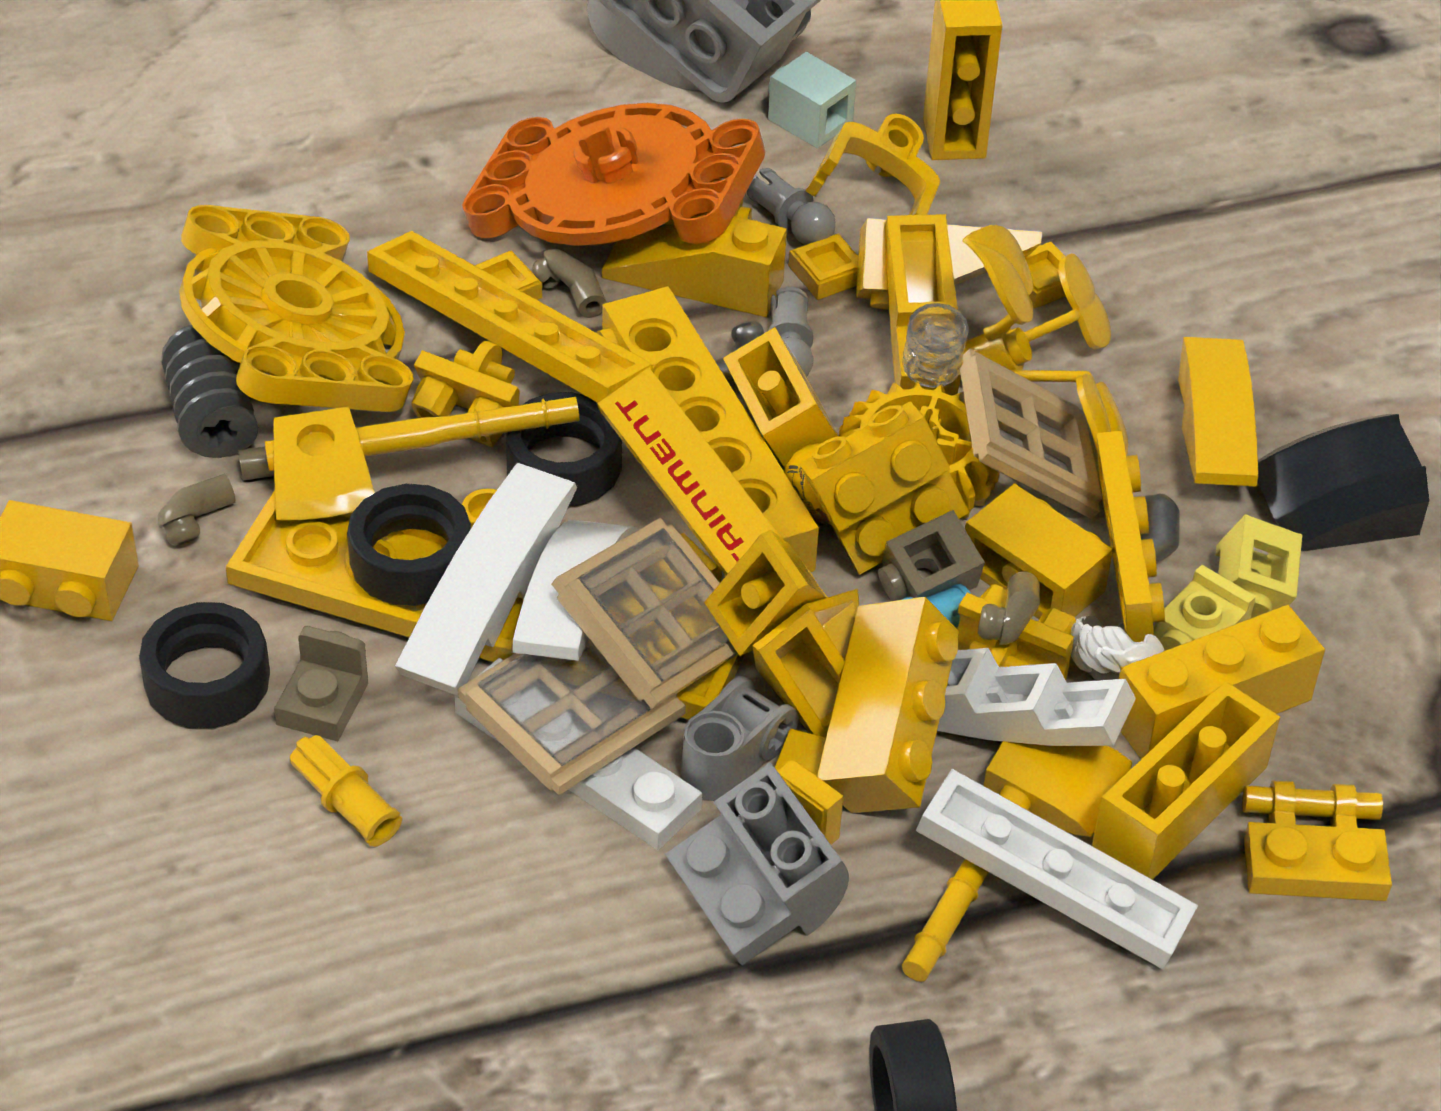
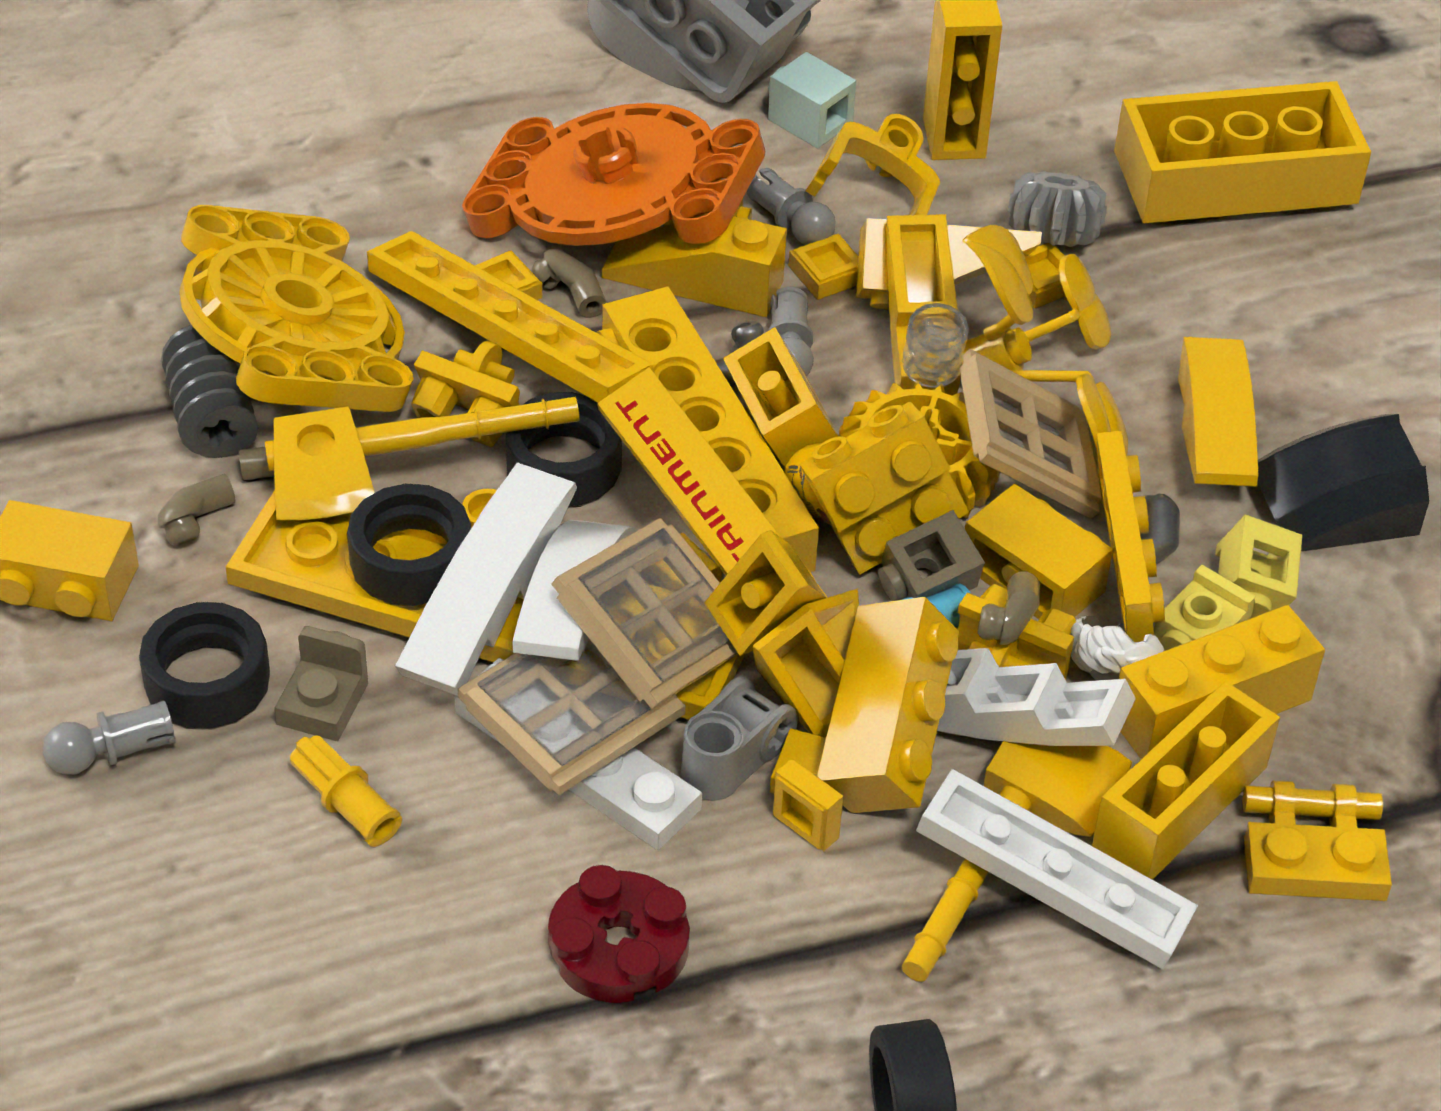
light grey brick [665,762,849,966] -> none
none -> light grey pin [43,701,176,774]
none -> dark red plate [548,865,690,1003]
none -> light grey gear [1008,171,1107,247]
none -> yellow brick [1114,81,1371,223]

